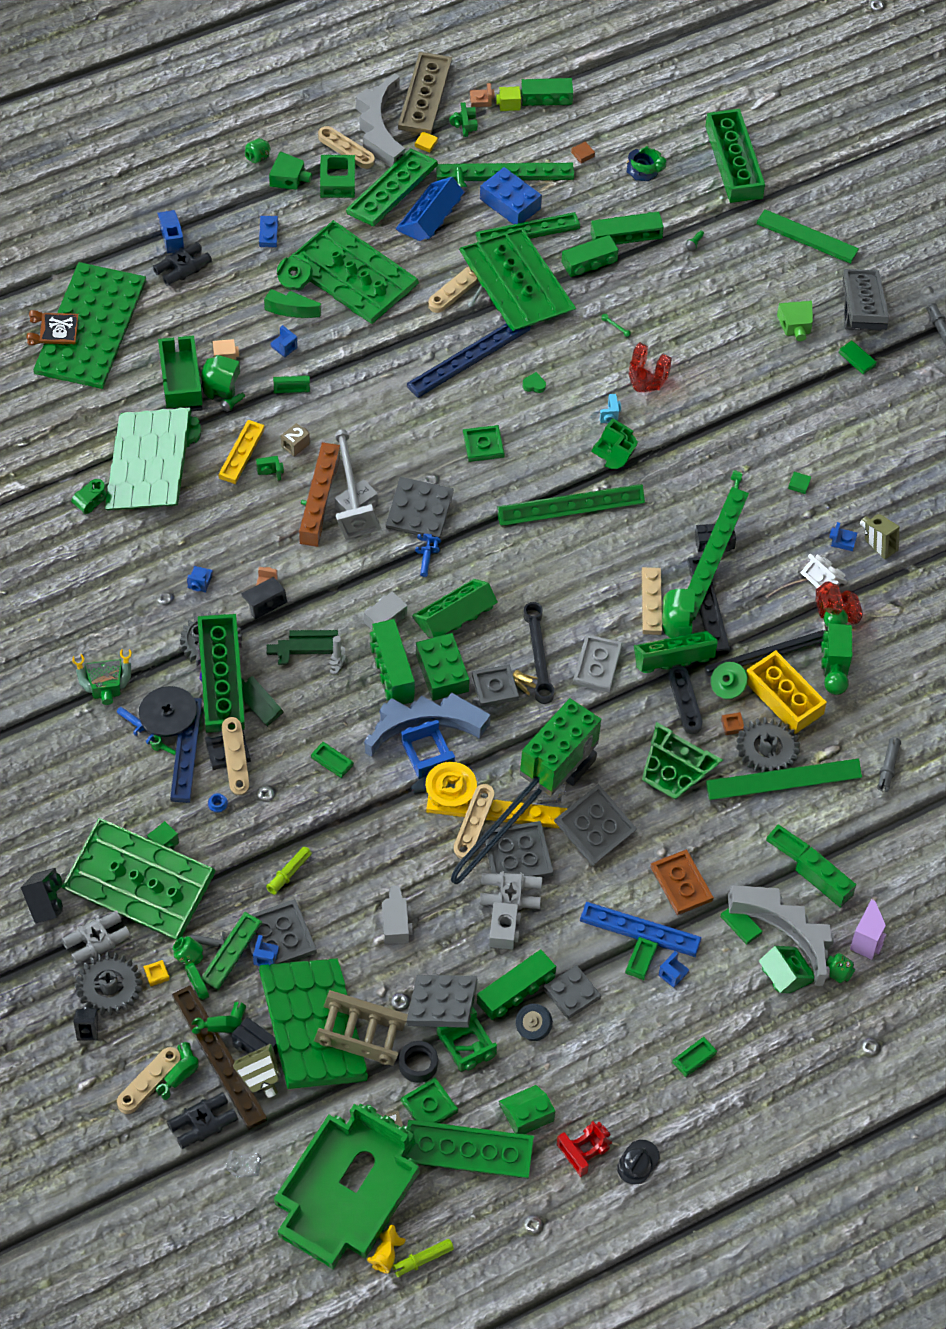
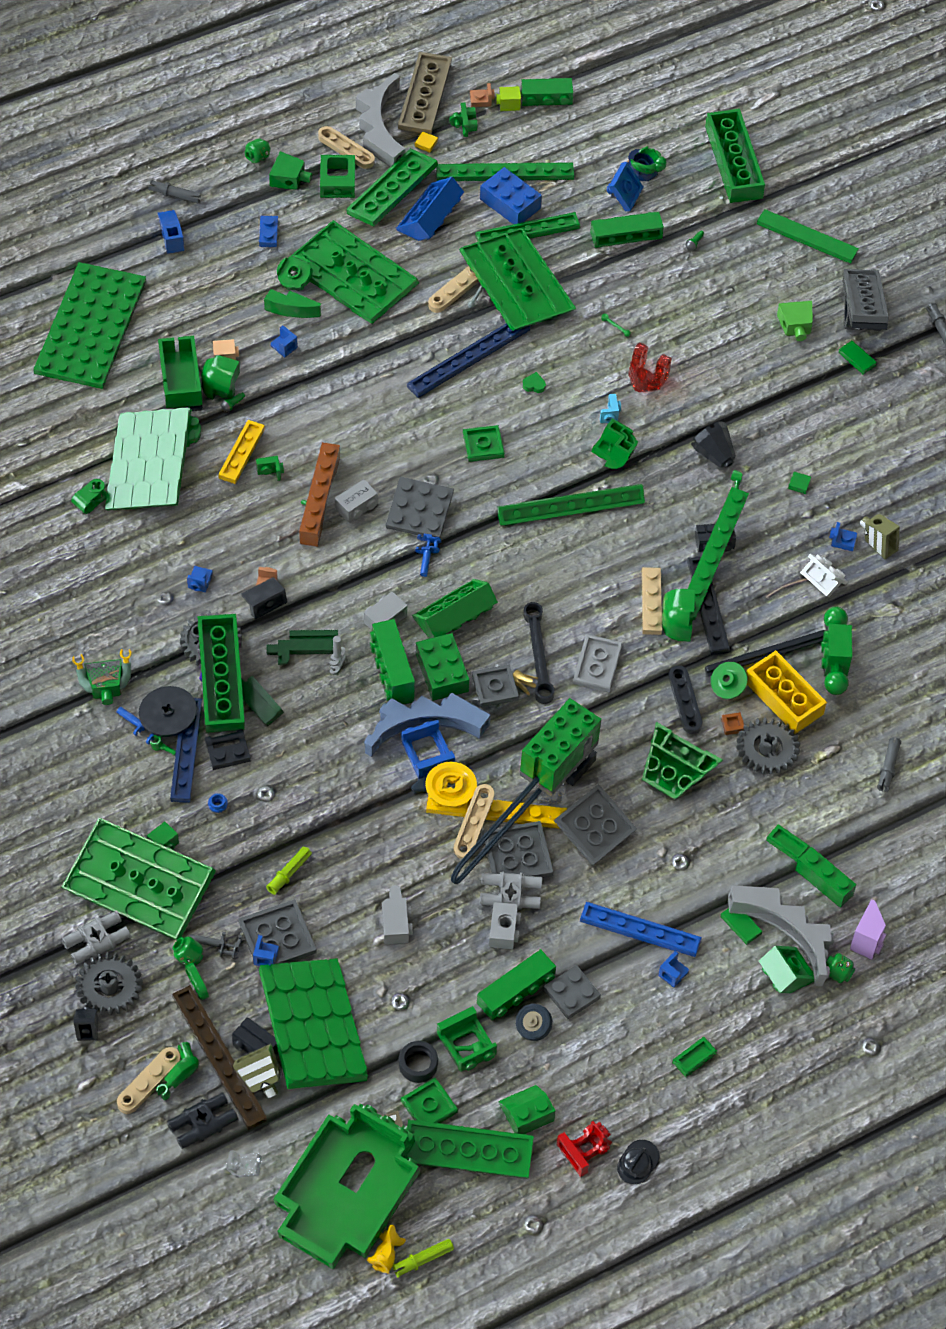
black brick [20,868,63,924] -> none
flag [26,310,79,346] -> none
yellow tile [143,960,170,987] -> none
black pin [153,242,212,286] -> none
green arm [191,1002,247,1034] -> none
green tile [201,912,262,990] -> none
tan plate [222,717,249,795] -> none
green tile [273,376,310,393] -> none
dark tan brick [281,423,310,457] -> none
green tile [311,742,354,779] -> none
dark tan fence [314,990,408,1066] -> none
light grey tile [335,429,381,539] -> none
dark grey plate [407,975,478,1027] -> none
green piece [456,167,468,193] -> none
green brick [561,235,619,277] -> none
dark orange tile [571,141,595,163] -> none
green tile [625,937,658,980] -> none
green slope [634,631,718,673] -> none
dark orange plate [650,849,714,916] -> none
green tile [706,758,862,800] -> none
clear red piece [815,581,863,625] -> none
none -> dark grey pin [148,180,201,204]
none -> blue tile [607,162,644,212]
none -> black cone [691,422,736,468]

